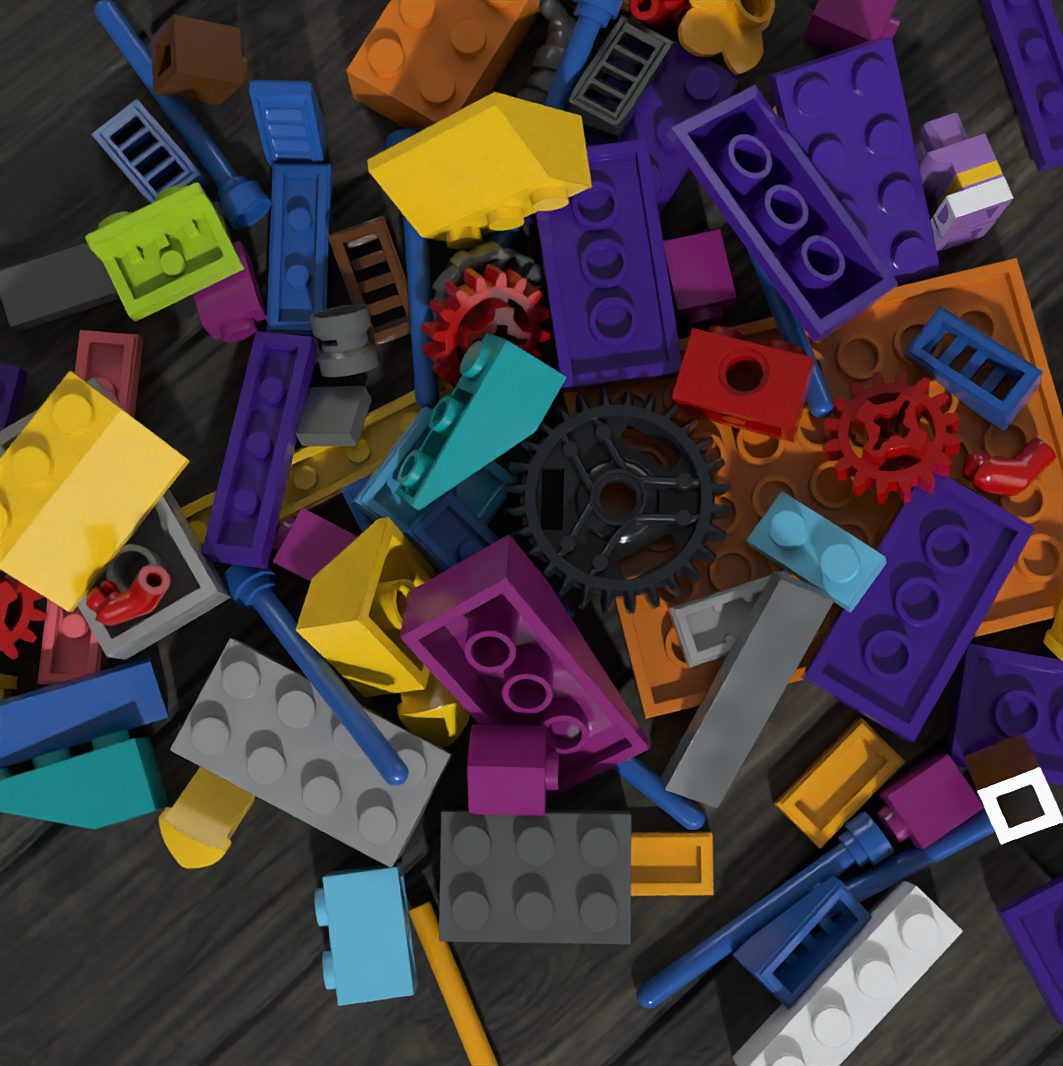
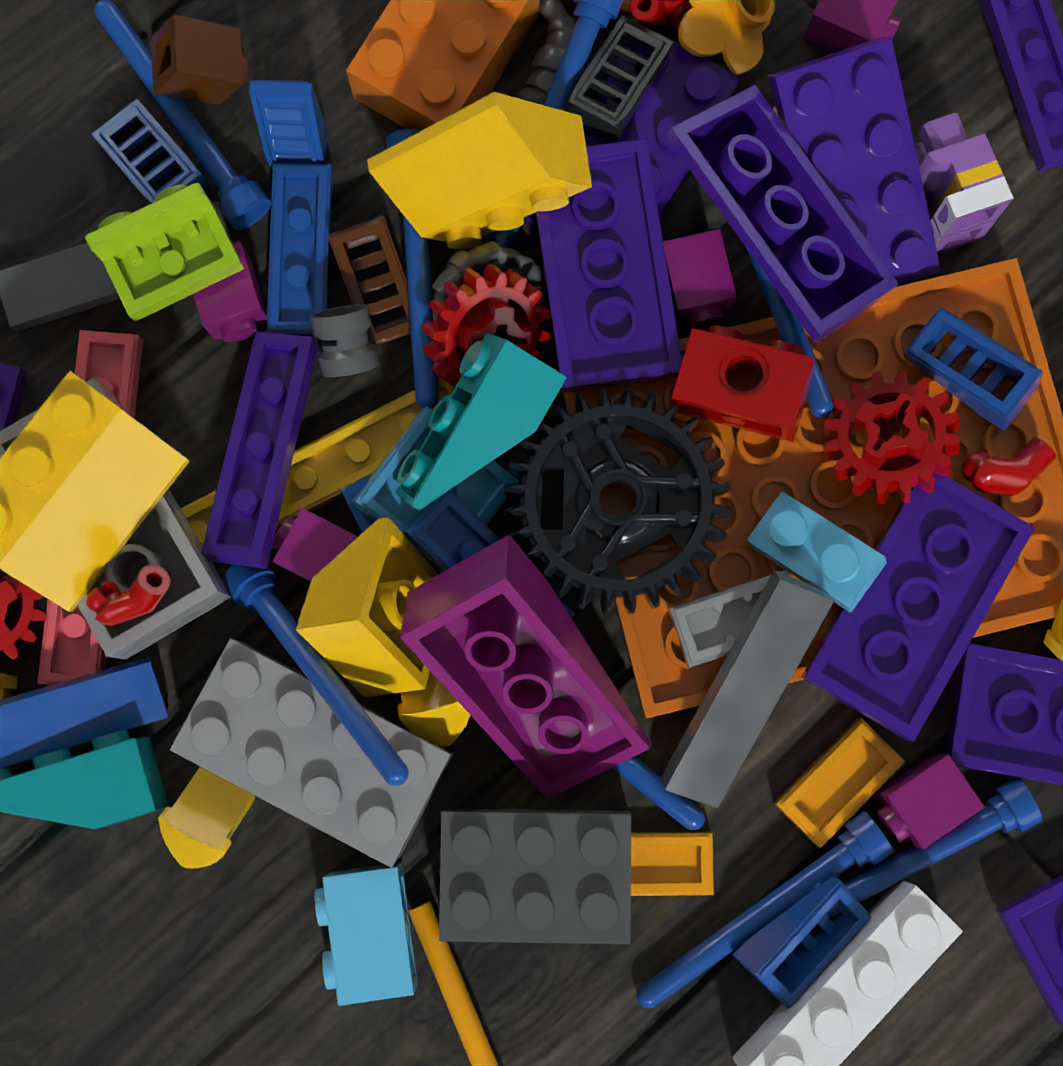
dark grey tile [295,386,372,446] -> none
magenta brick [467,725,559,816] -> none
reddish brown brick [964,733,1063,844] -> none

